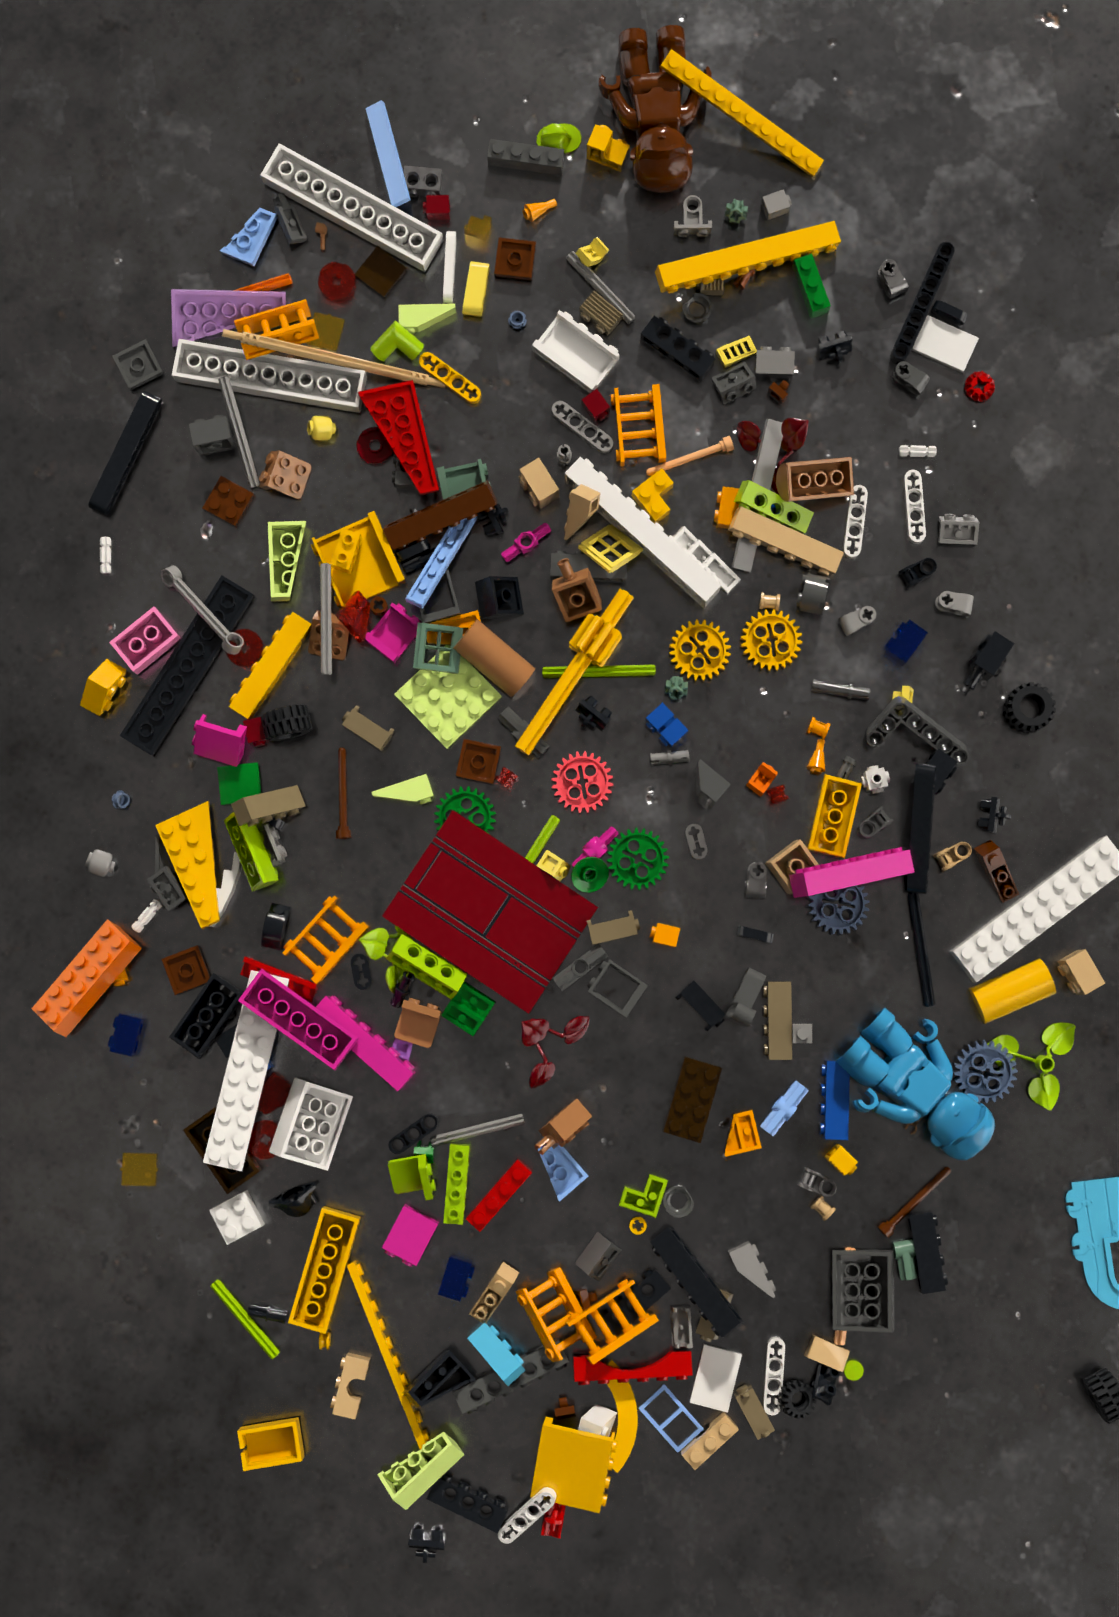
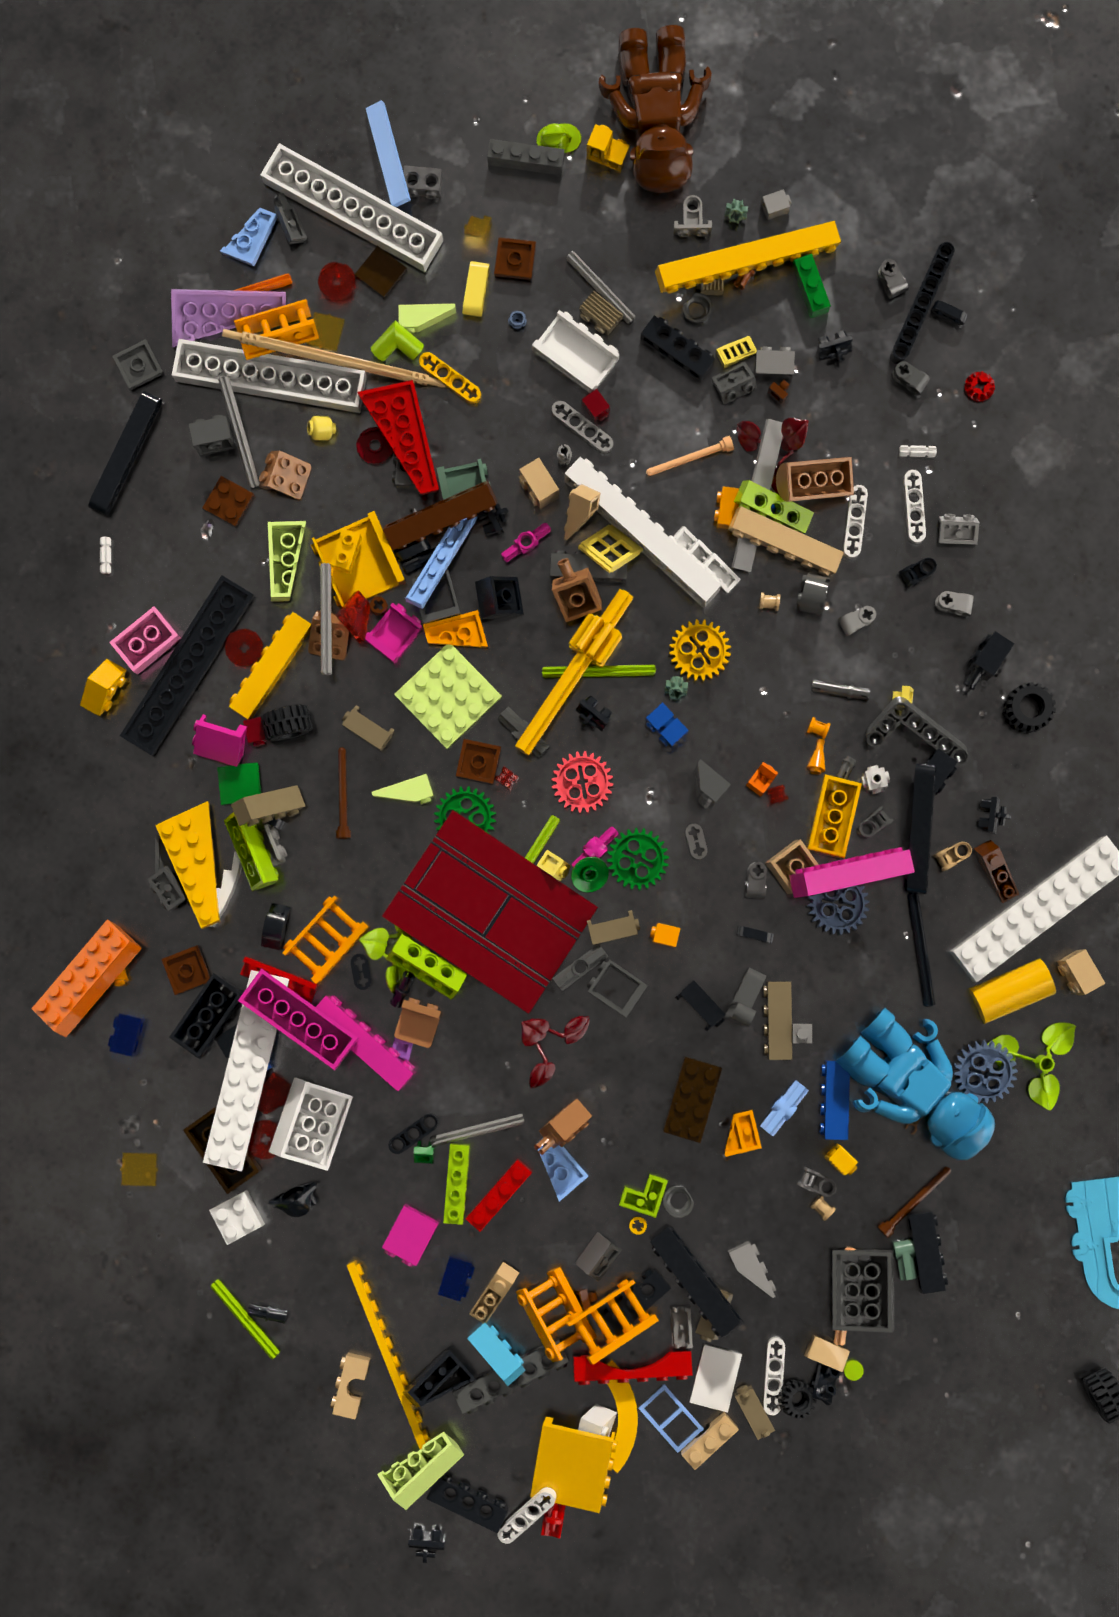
light grey head [85,849,115,877] -> none
sand blue plate [112,790,130,809] -> none
white axle [131,899,162,933] -> none
light grey piece [160,565,244,655] -> none
yellow piece [237,1417,305,1471] -> none
yellow brick [288,1206,361,1334] -> none
medium nougat hand [315,222,327,250] -> none
yellow bush [319,1332,331,1350] -> none
lime bracket [388,1154,436,1201] -> none
sand green piece [413,622,463,674] -> none
dark red brick [423,195,450,220] -> none
green slope [441,981,496,1036] -> none
white beam [443,231,456,304] -> none
medium nougat brick [453,619,536,697] -> none
light orange cone [522,199,557,222] -> none
reddish brown tile [554,1397,576,1420] -> none
light yellow bracket [575,237,609,267] -> none
light orange fence [611,384,666,467] -> none
yellow brick [631,468,674,524] -> none
light grey pin [650,750,690,766] -> none
yellow plate [660,49,824,177] -> none
yellow gear [740,609,803,671] -> none
clear blue brick [885,619,928,666] -> none
white tile [912,315,979,373] -> none

